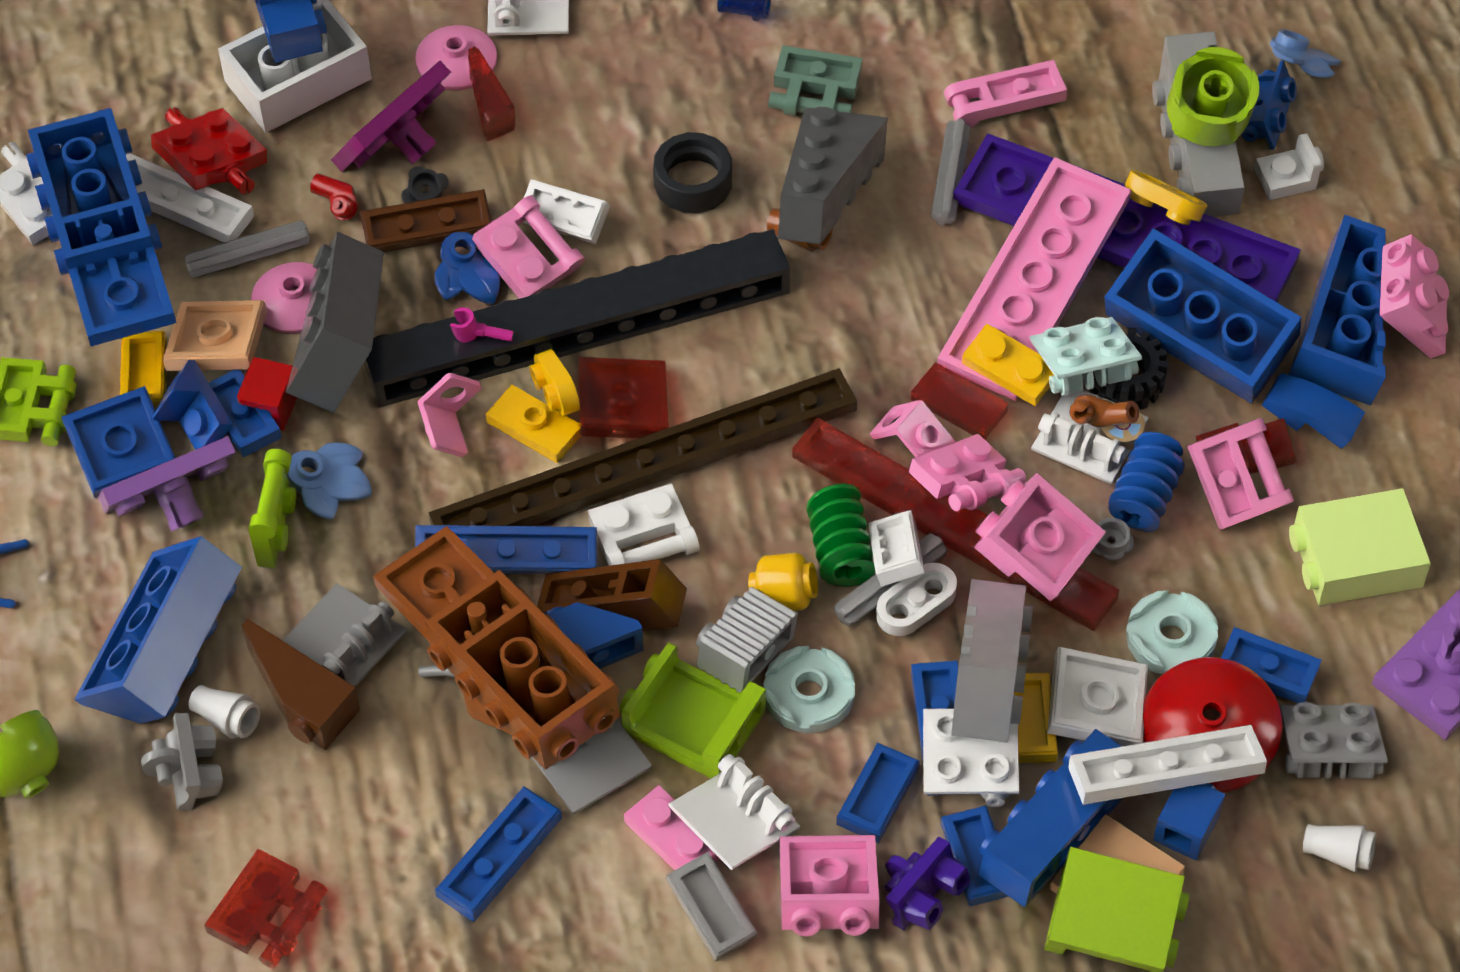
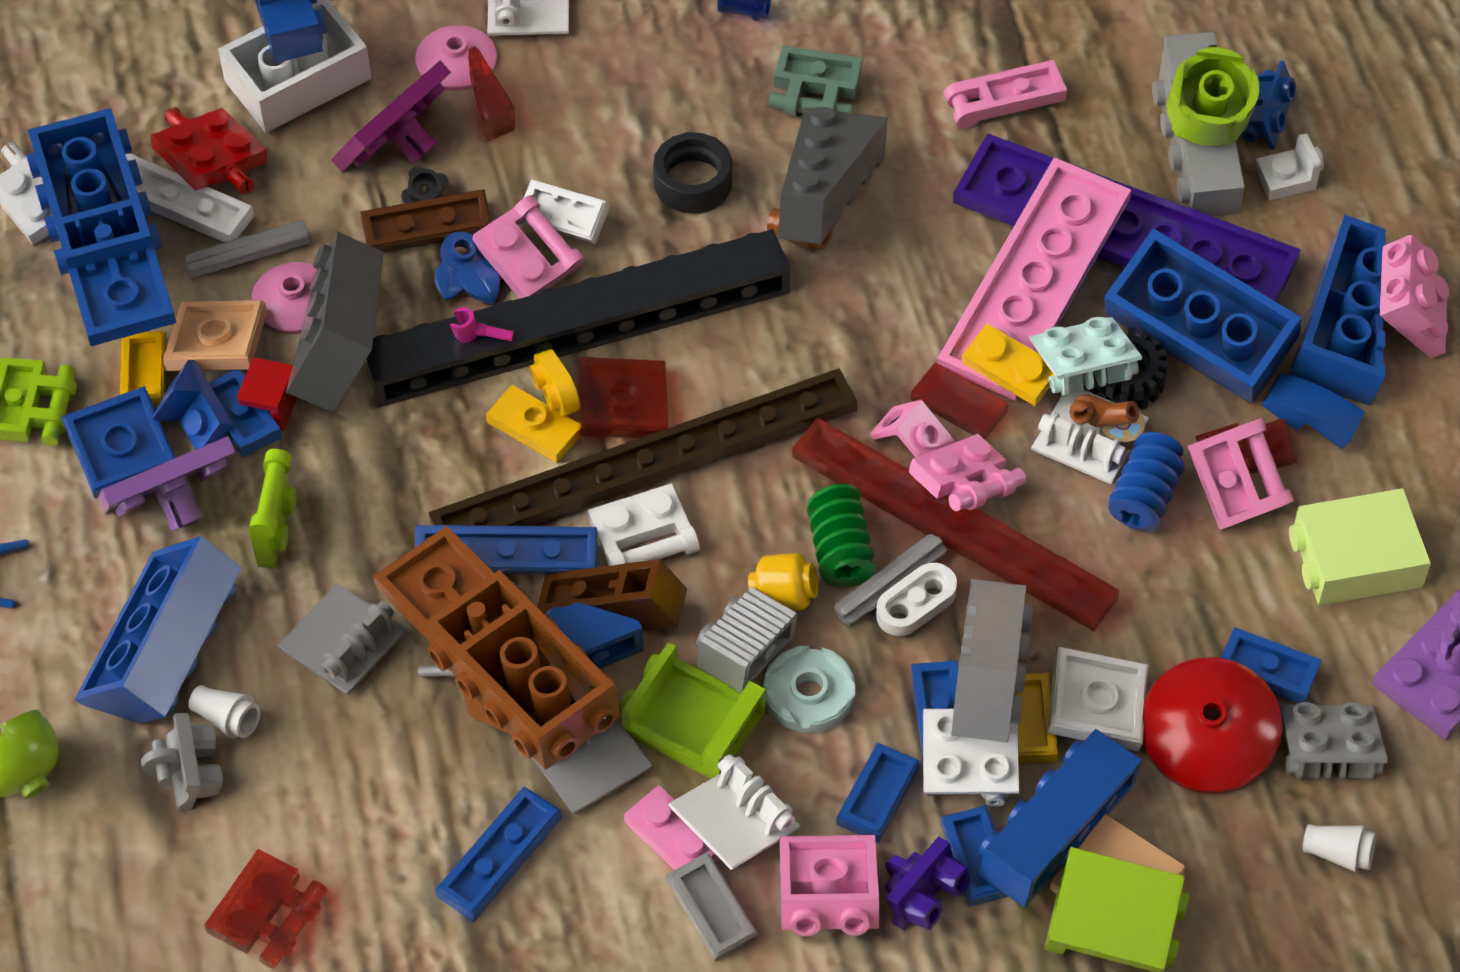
reddish brown slope [242,618,360,750] -> none
medium blue plate [287,442,372,520] -> none
red arm [310,173,359,221] -> none
bright pink bracket [417,373,481,457] -> none
white plate [868,510,925,587] -> none
light grey axle [931,118,970,226] -> none
bright pink plate [974,473,1106,601] -> none
white plate [1068,725,1267,805] -> none
light grey plate [1092,518,1134,561] -> none
yellow plate [1124,170,1208,225] -> none
light aqua tile [1126,590,1218,675] -> none
blue brick [1153,783,1225,861] -> none
medium blue plate [1269,29,1341,79] -> none

